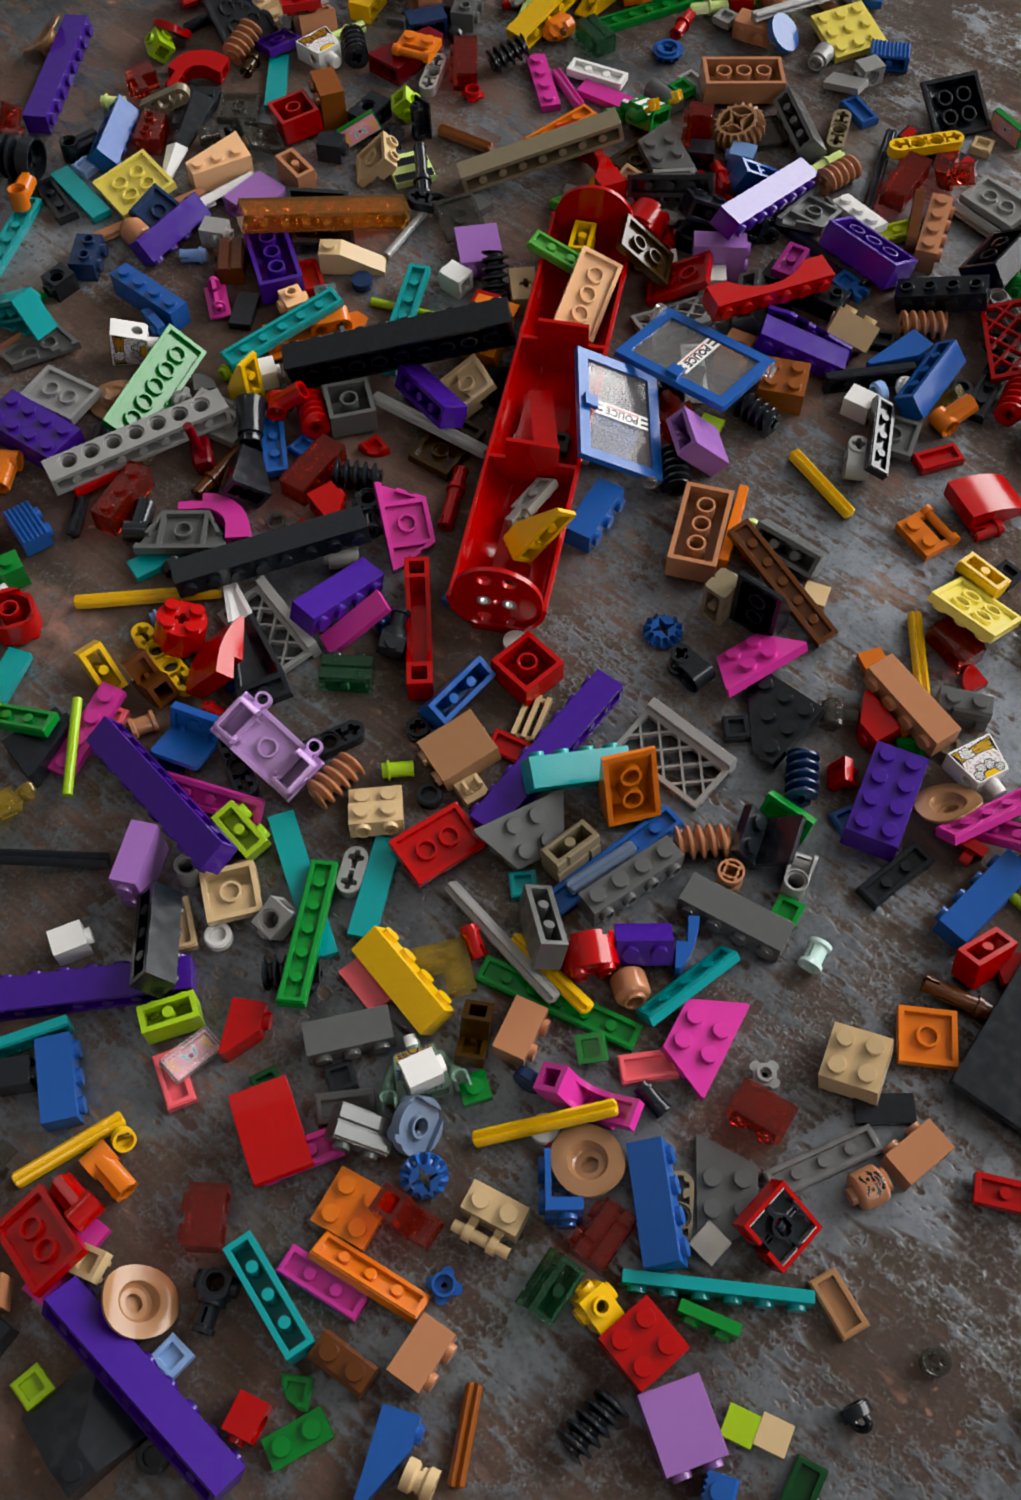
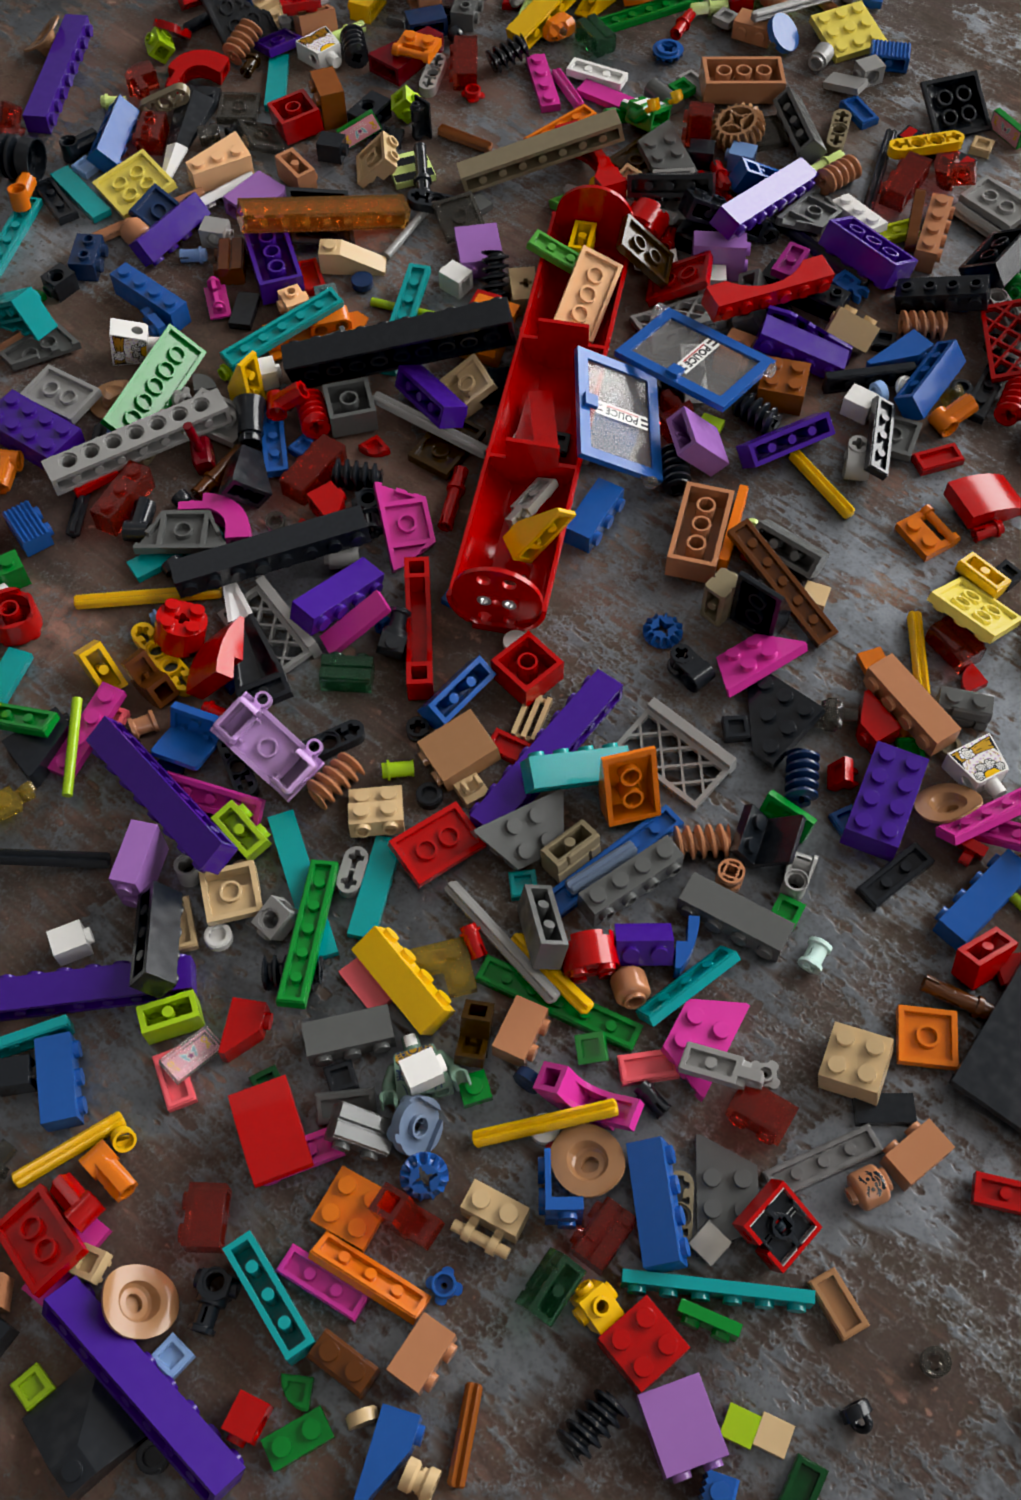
none -> black hinge [171,489,192,508]
none -> tan tile [345,1405,379,1431]
none -> light grey hinge [678,1041,765,1090]
none -> dark purple brick [736,411,836,469]

